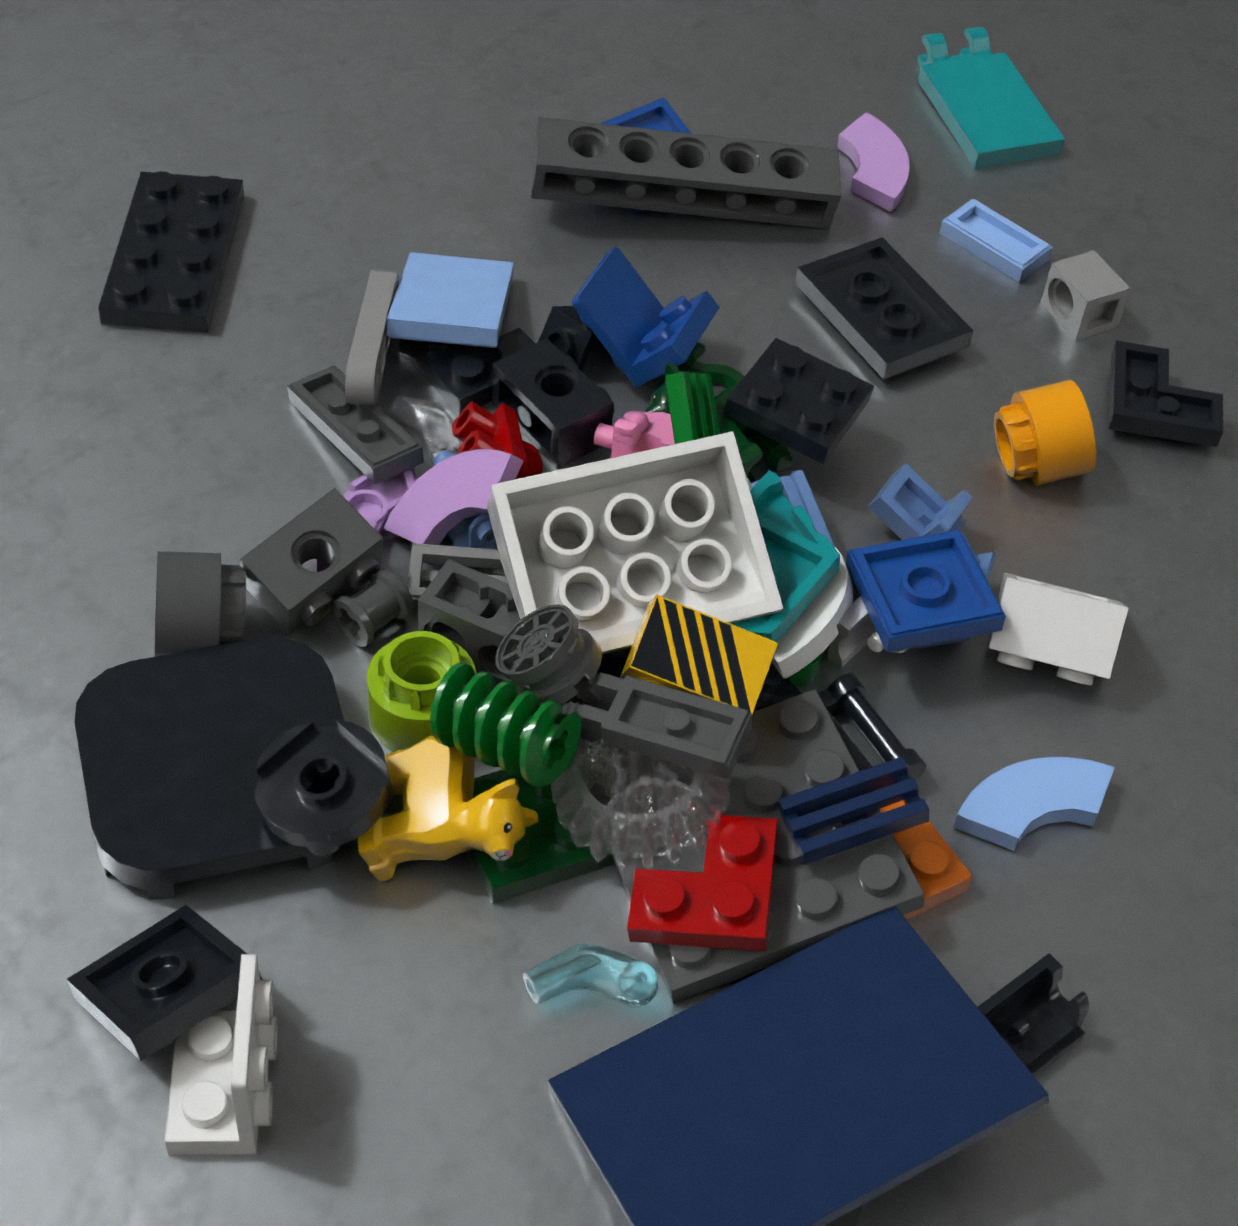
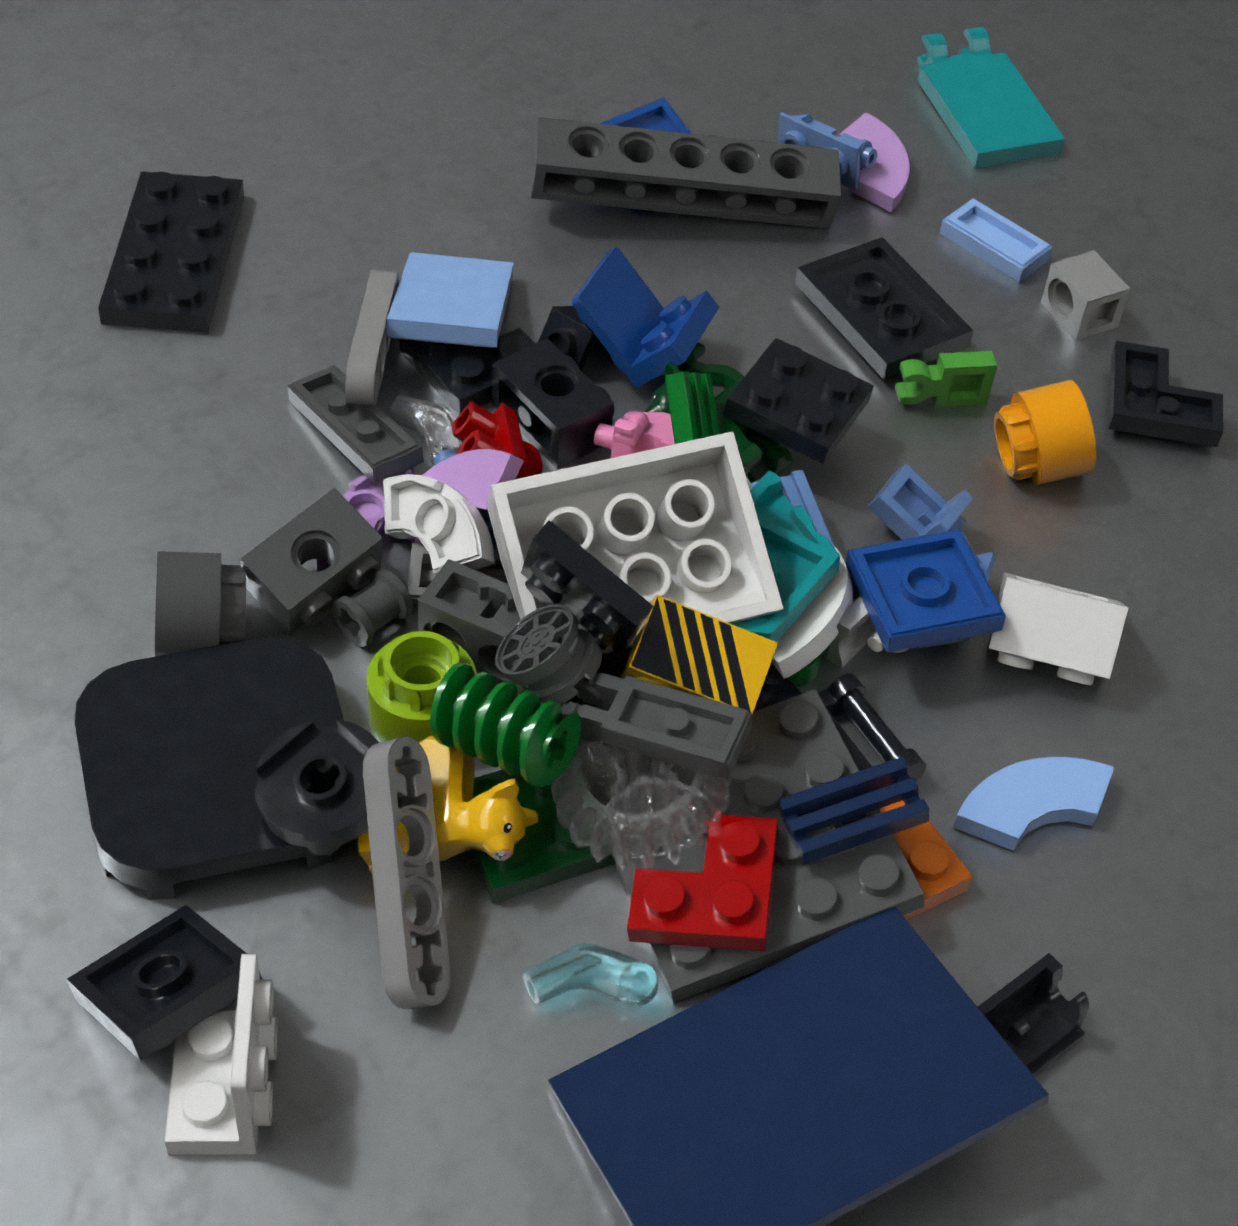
none -> light grey beam [363,736,451,1010]
none -> white tile [383,474,495,575]
none -> black plate [521,520,654,655]
none -> medium blue hinge [778,112,878,191]
none -> bright green plate [895,351,997,408]

